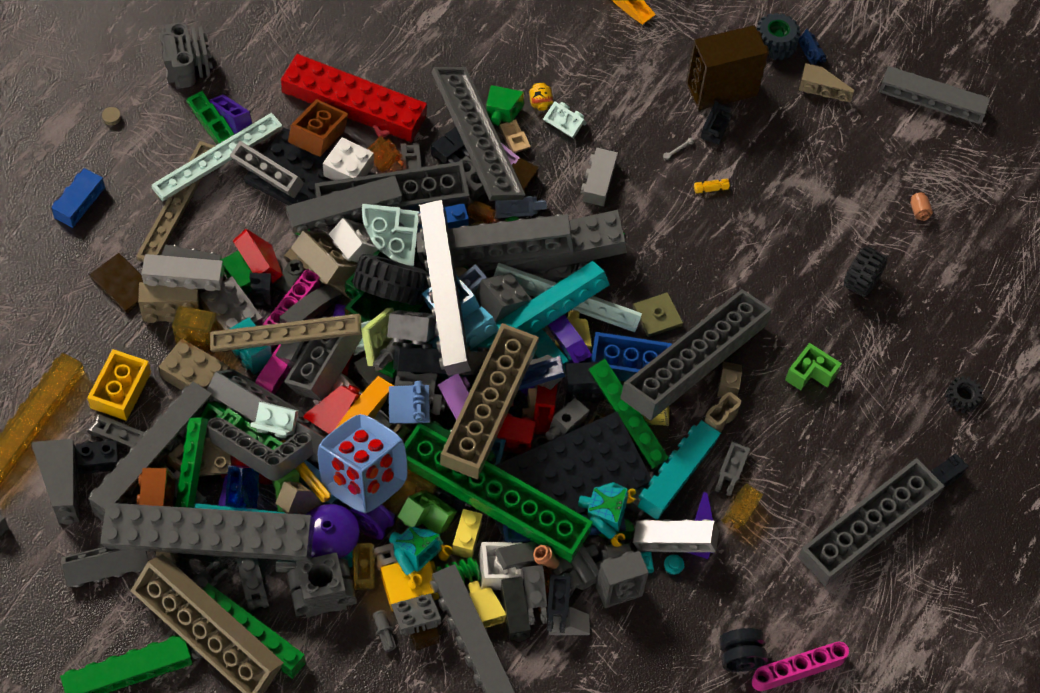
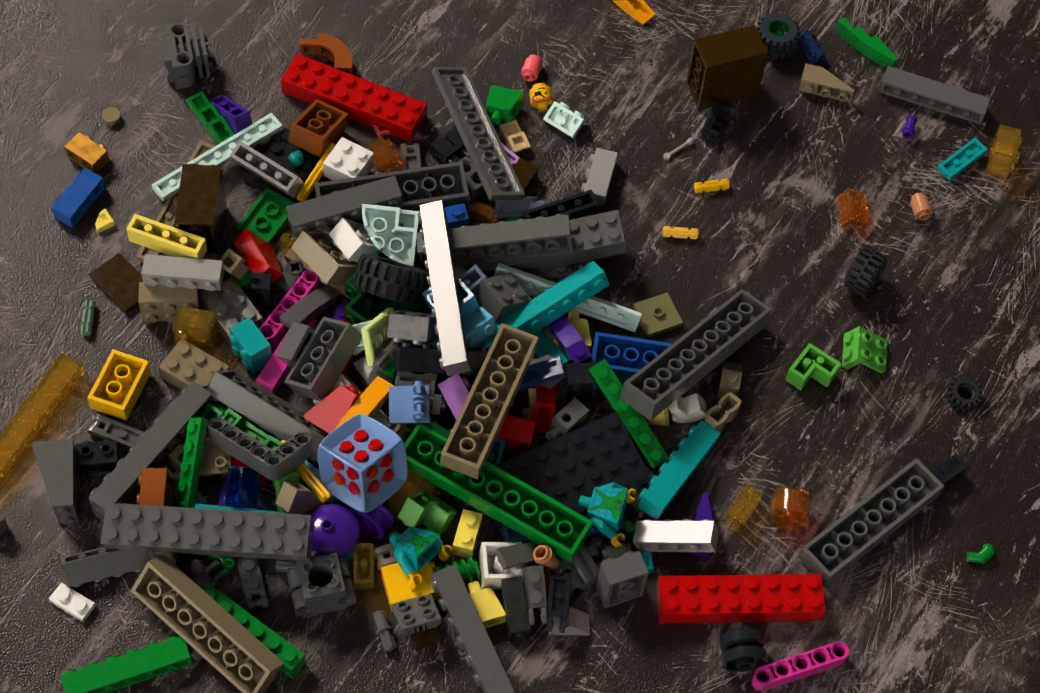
dark tan tile [210,314,362,352] -> none
light aqua bracket [250,402,299,438] -> none
teal plate [664,555,684,575] -> none
dark grey hinge [715,442,750,496] -> none
none -> white plate [49,583,96,622]
none -> pearl gold brick [64,132,110,174]
none -> sand green axle [80,300,96,336]
none -> light yellow tile [95,209,115,234]
none -> light yellow brick [126,214,207,259]
none -> dark brown brick [174,163,227,255]
none -> green arm [208,555,236,570]
none -> dark tan brick [220,248,249,280]
none -> green plate [236,188,296,244]
none -> clear yellow plate [278,232,295,250]
none -> teal hinge [288,150,304,166]
none -> yellow axle [296,143,336,202]
none -> dark orange arch [300,33,353,75]
none -> coral brick [521,55,542,82]
none -> black brick [523,189,599,220]
none -> red brick [657,574,825,623]
none -> yellow axle [662,226,699,239]
none -> white brick [668,393,707,423]
none -> clear orange brick [770,487,811,531]
none -> green slope [835,17,898,68]
none -> clear orange bracket [838,188,870,228]
none -> bright green bracket [842,326,887,373]
none -> dark purple pin [901,115,917,139]
none -> teal plate [937,138,988,181]
none -> green arm [967,543,995,563]
none -> clear yellow brick [985,124,1023,179]

